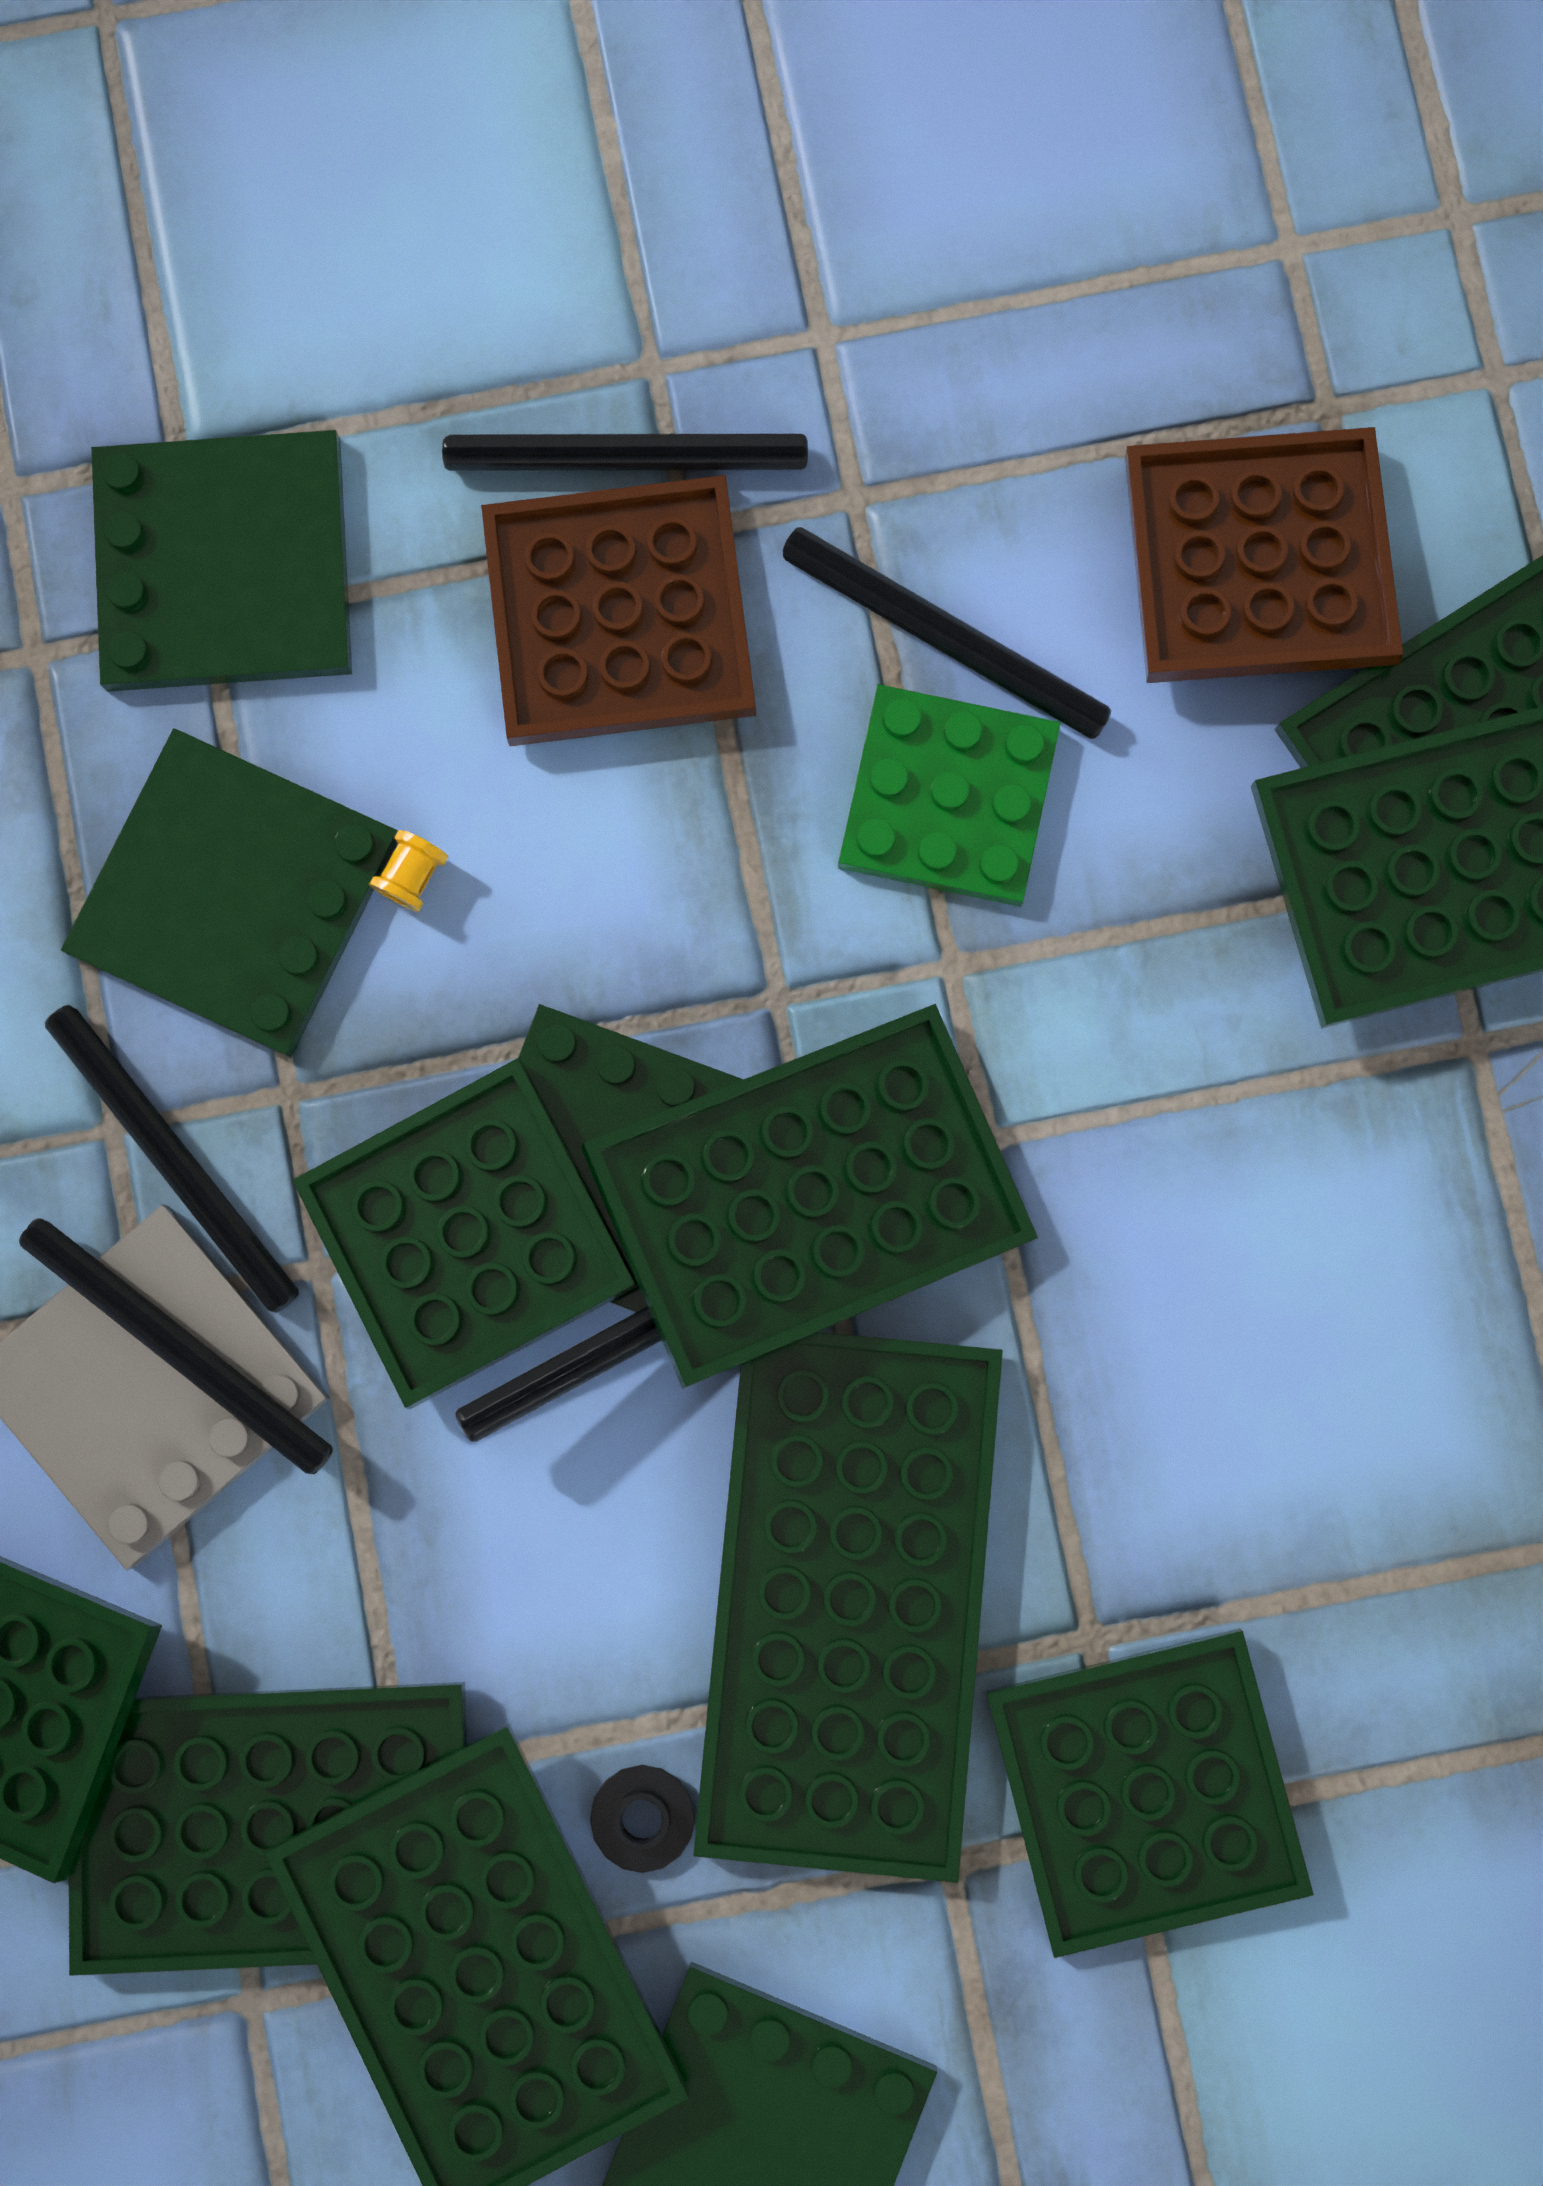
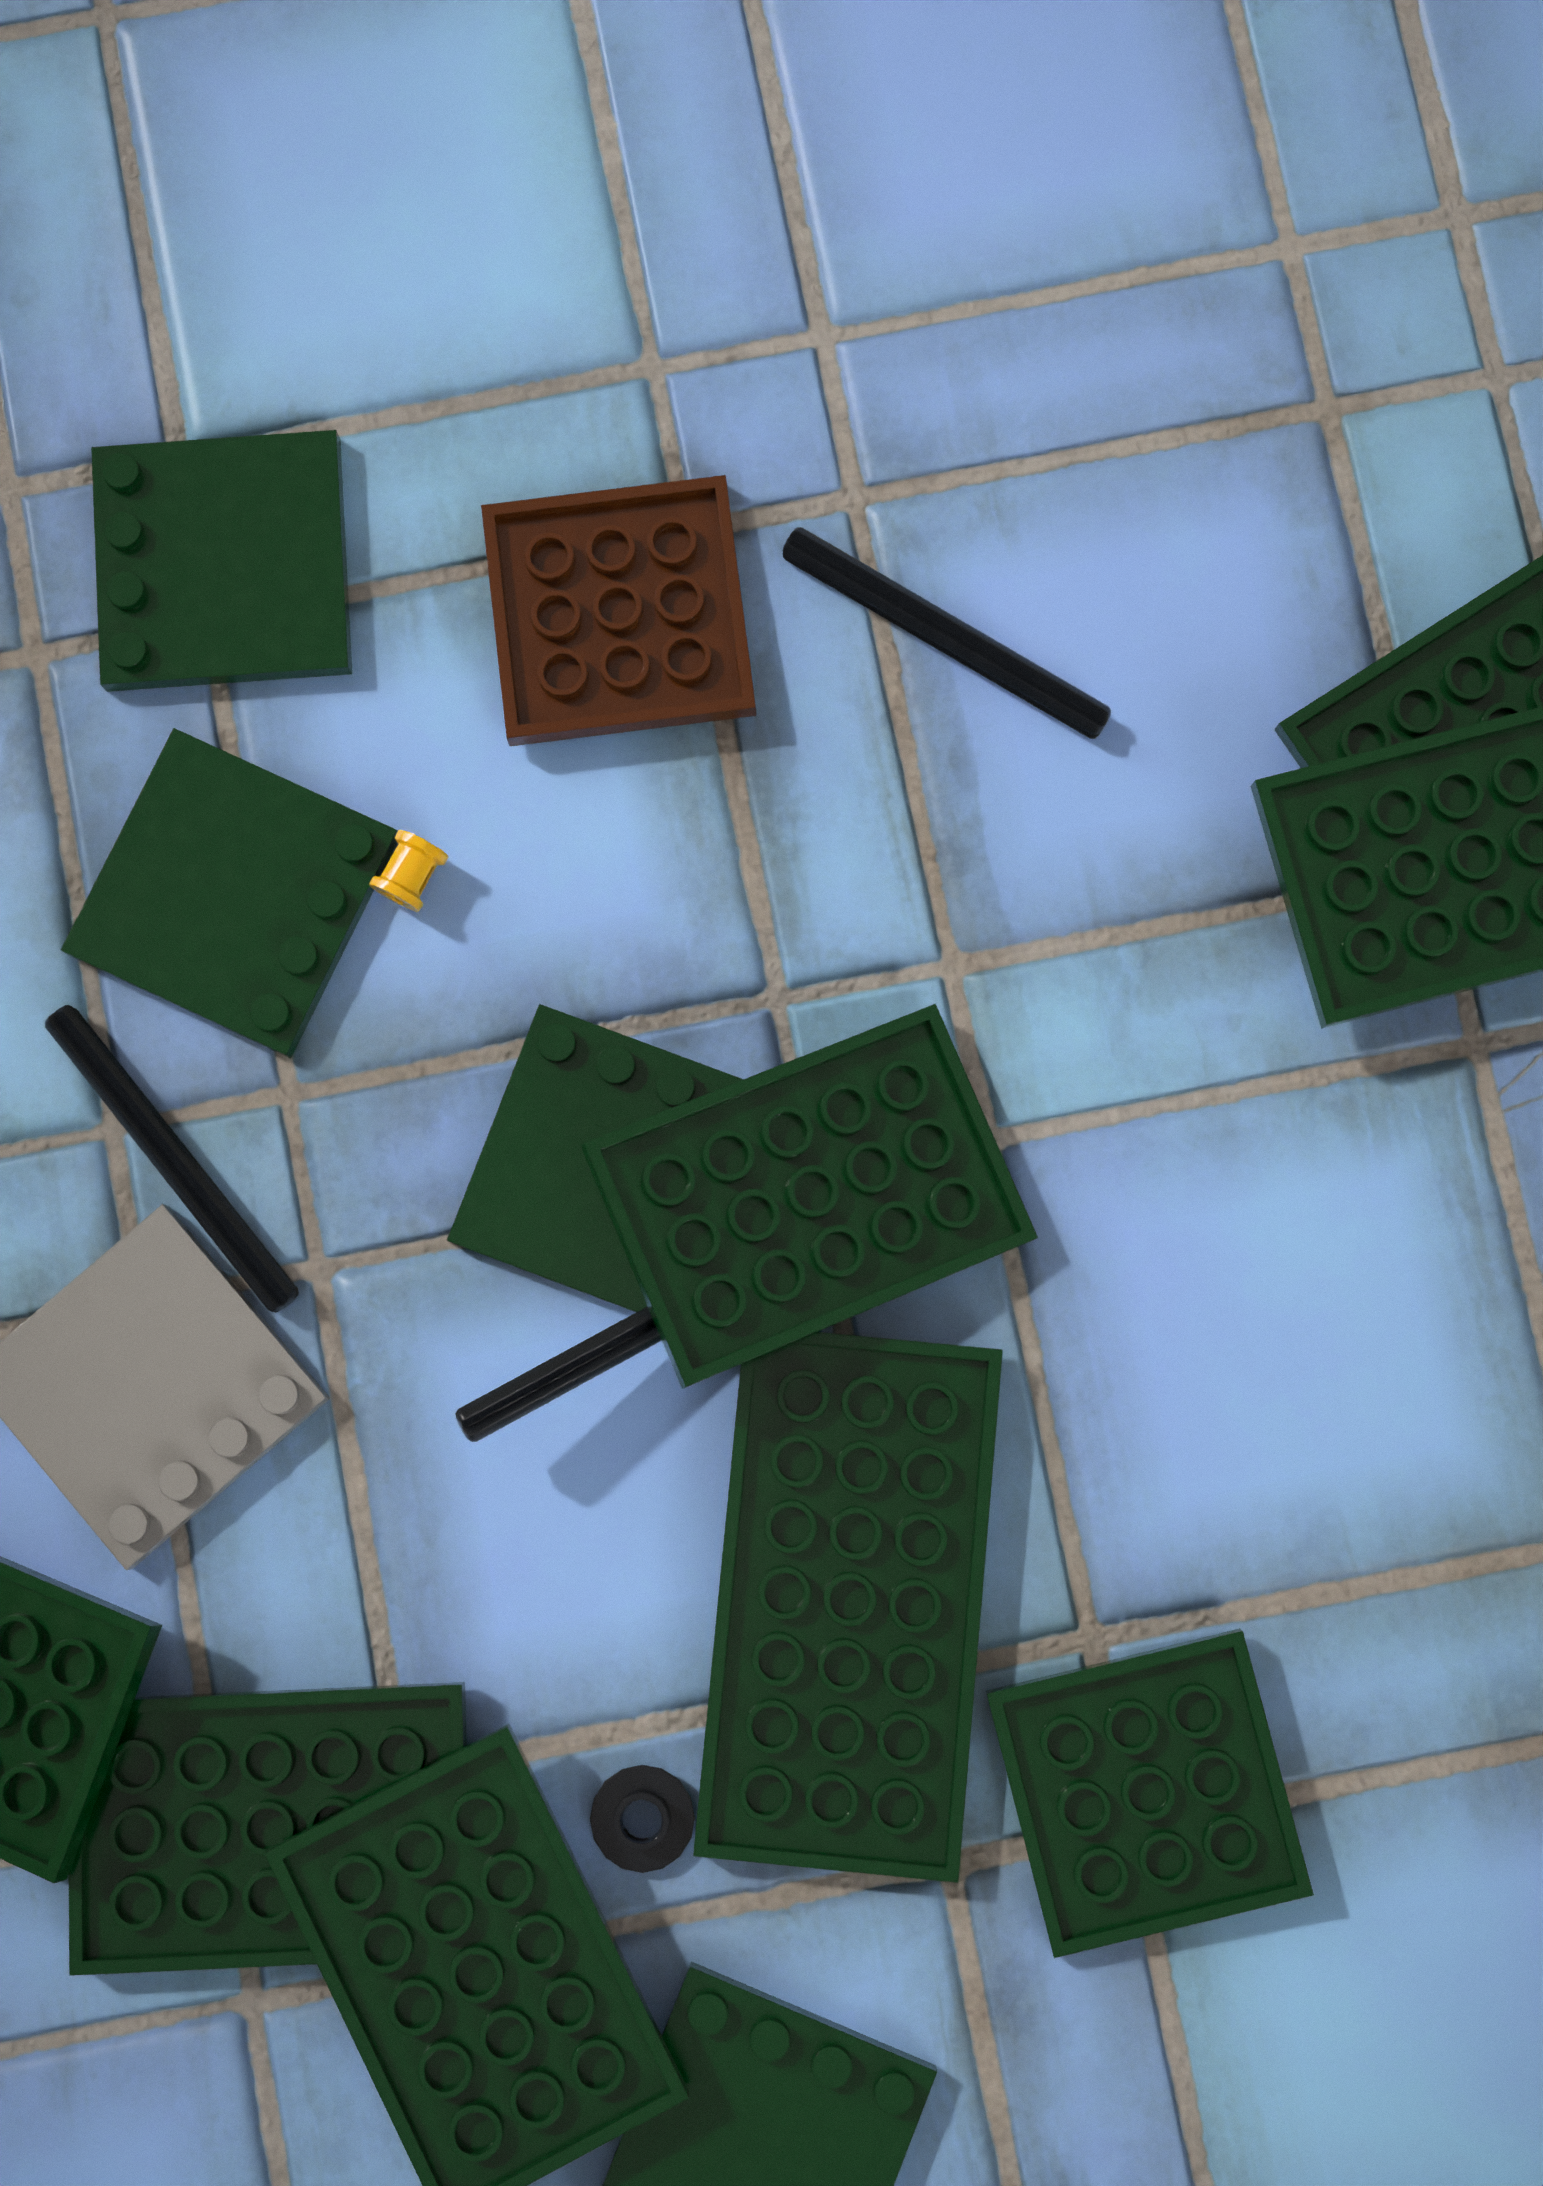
black axle [19,1218,333,1474] -> none
dark green plate [292,1058,638,1409] -> none
black axle [442,434,808,471] -> none
green plate [838,684,1061,907] -> none
reddish brown plate [1125,427,1403,683] -> none

